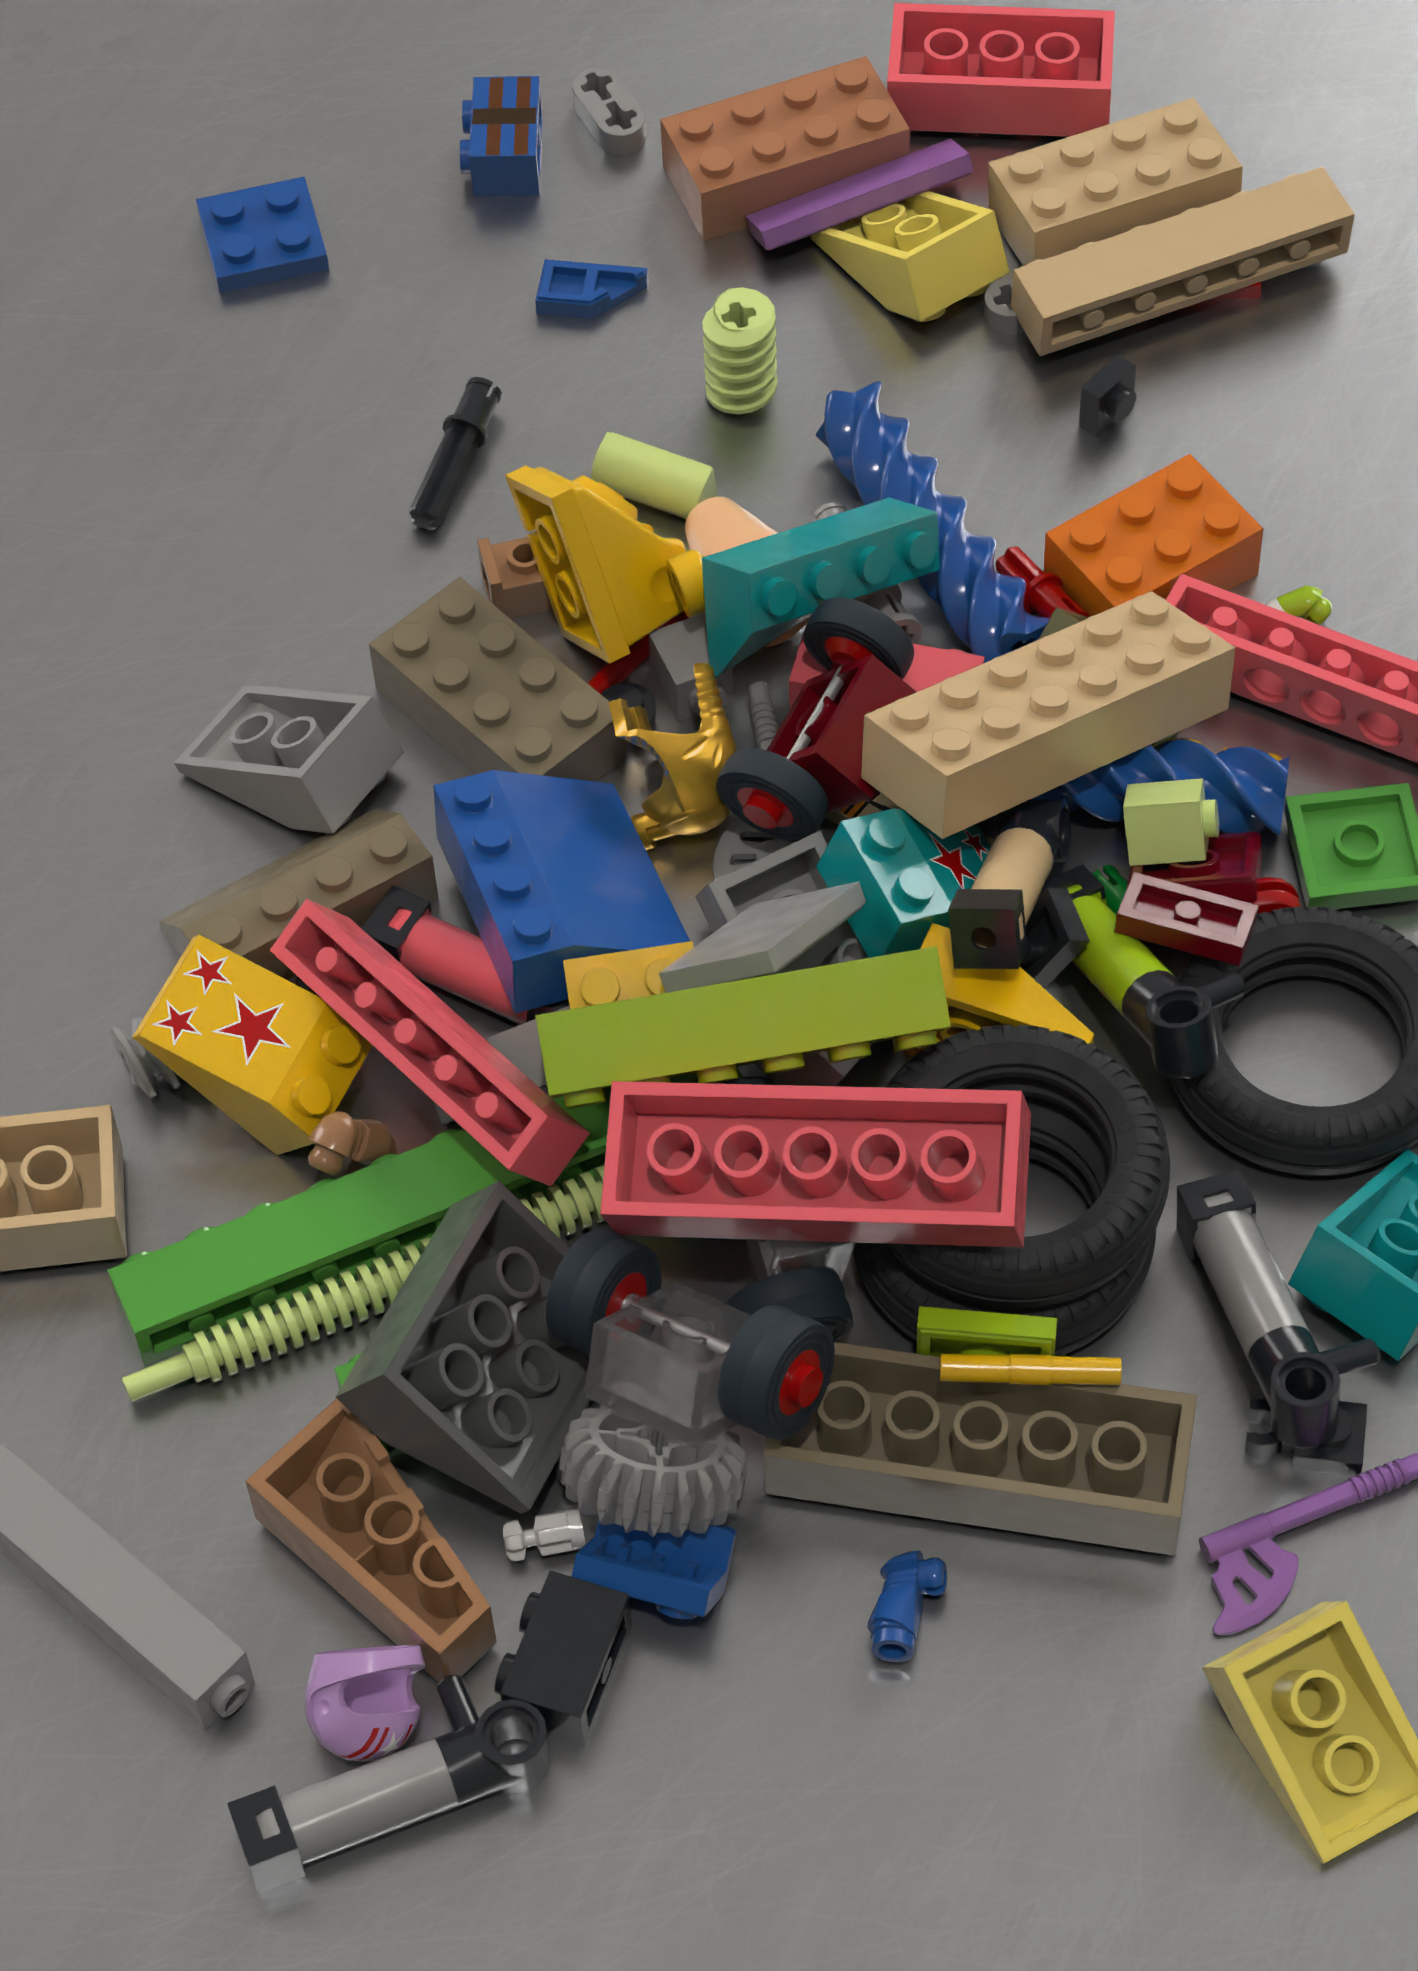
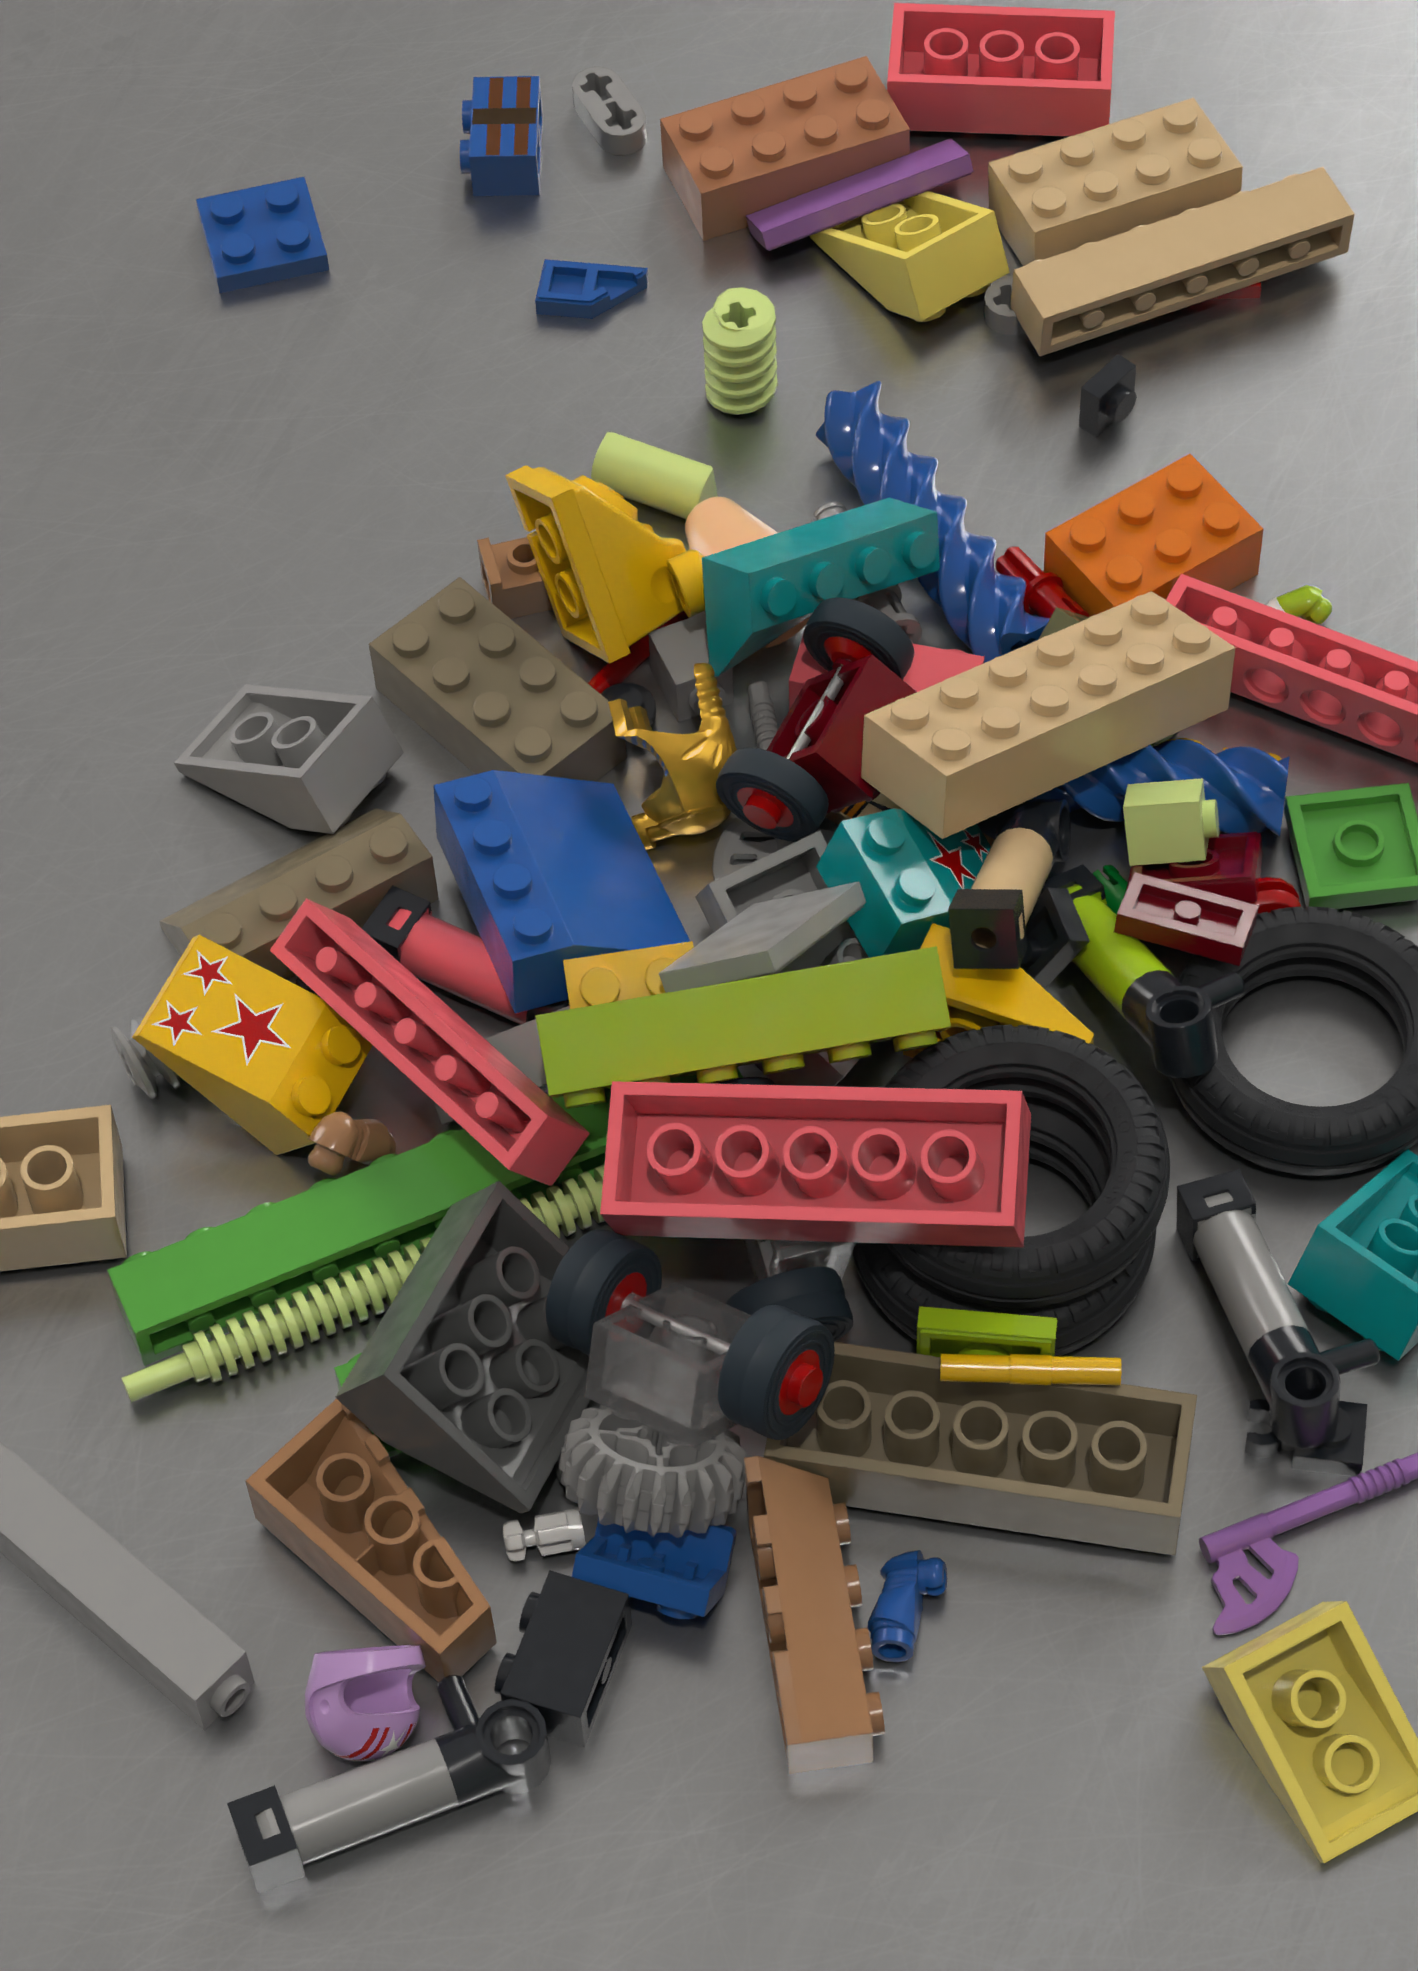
black axle [409,377,502,531] -> none
none -> medium nougat wedge [744,1456,885,1774]

